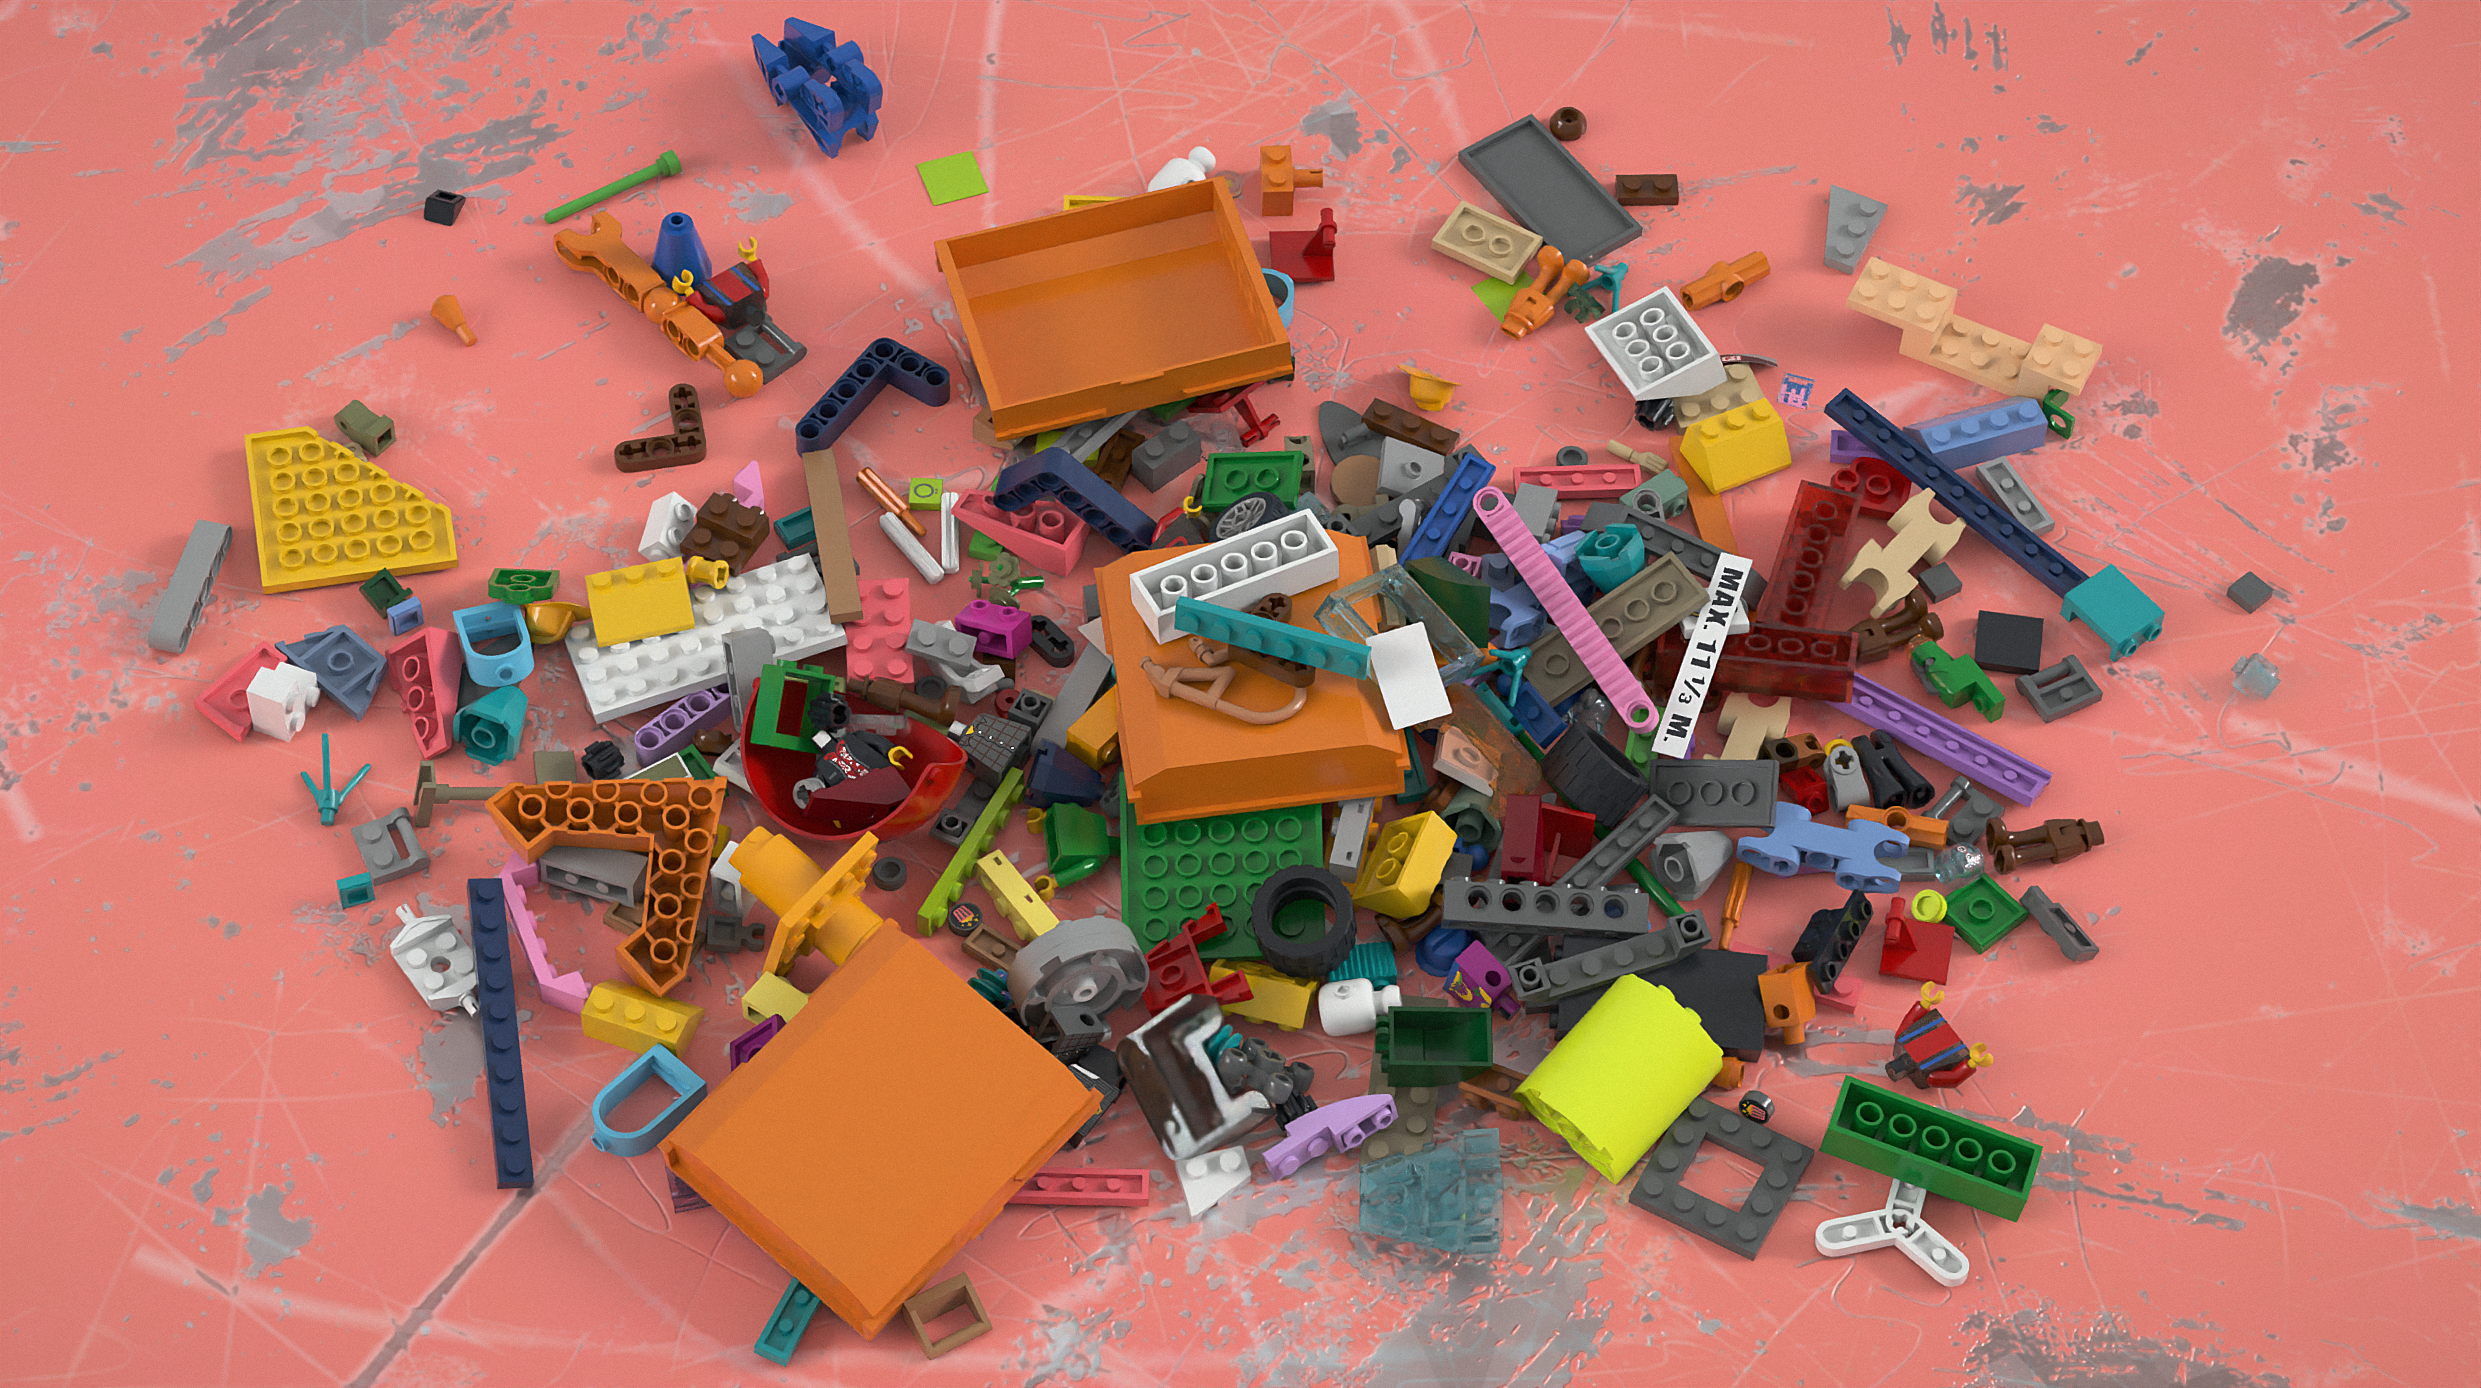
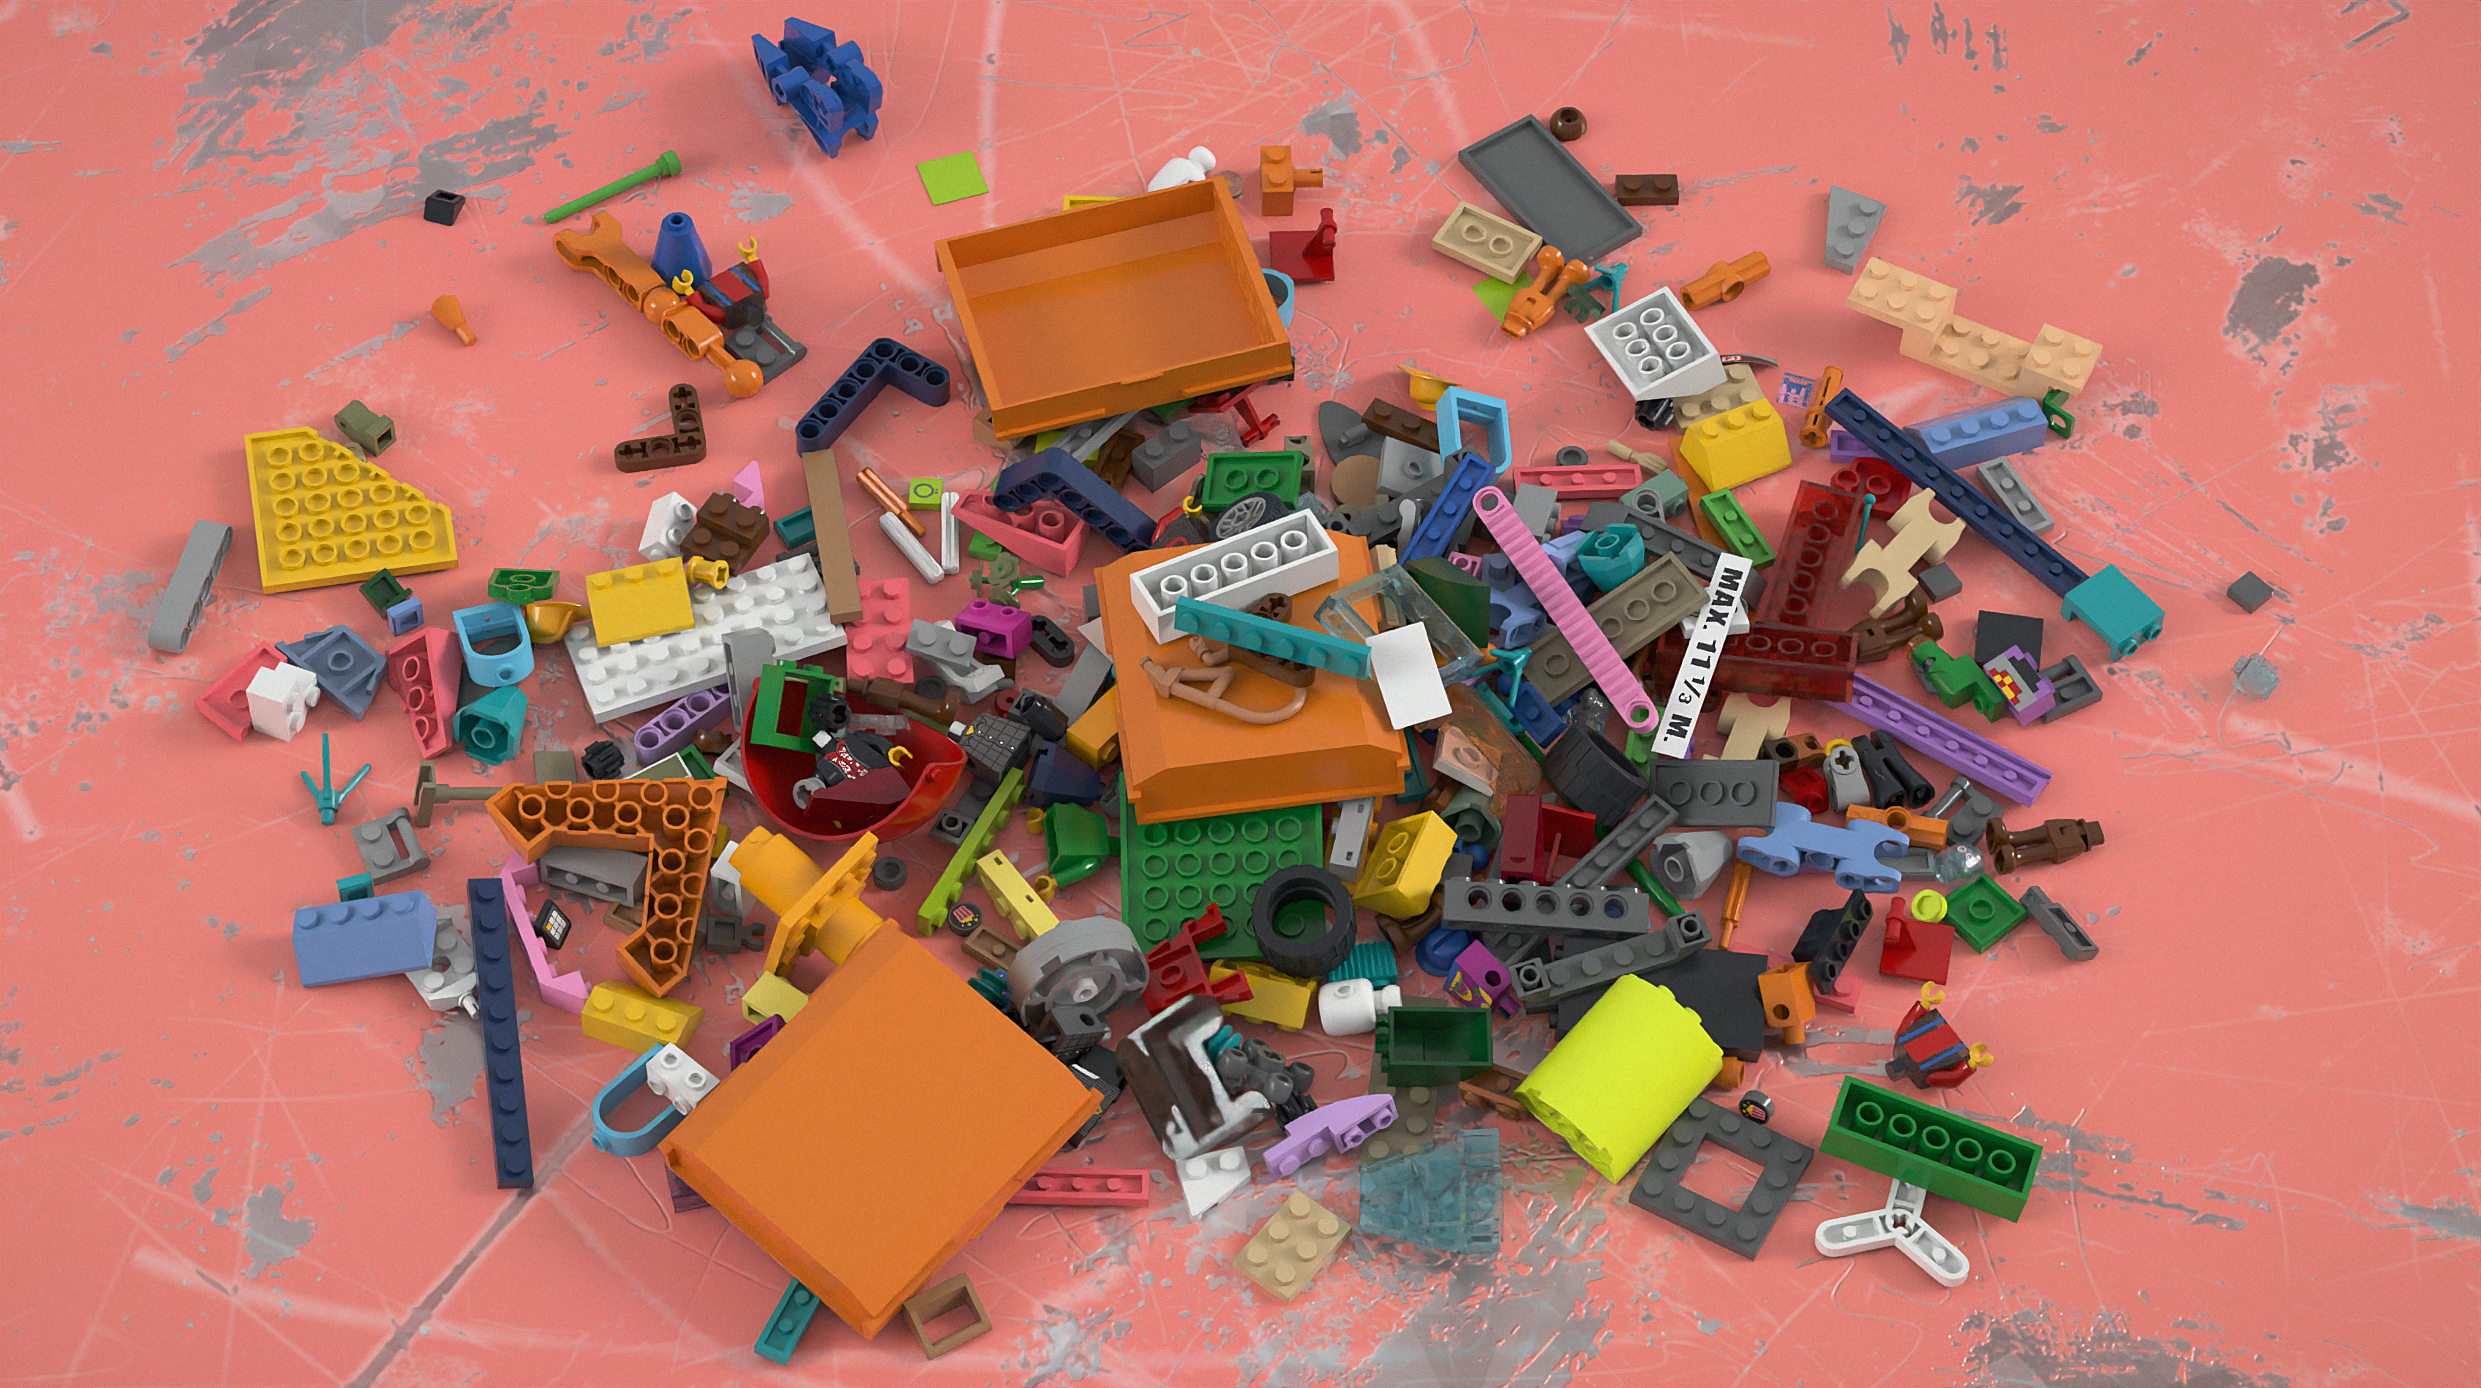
none -> medium blue slope [292,890,438,988]
none -> slope [534,899,572,950]
none -> white brick [646,1042,721,1115]
none -> black brick [1019,694,1069,741]
none -> tan plate [1232,1189,1352,1305]
none -> medium azure window [1435,386,1512,487]
none -> bright green plate [1699,488,1778,572]
none -> orange pin [1799,365,1844,448]
none -> teal hinge [1854,493,1876,555]
none -> brick [1983,645,2056,727]

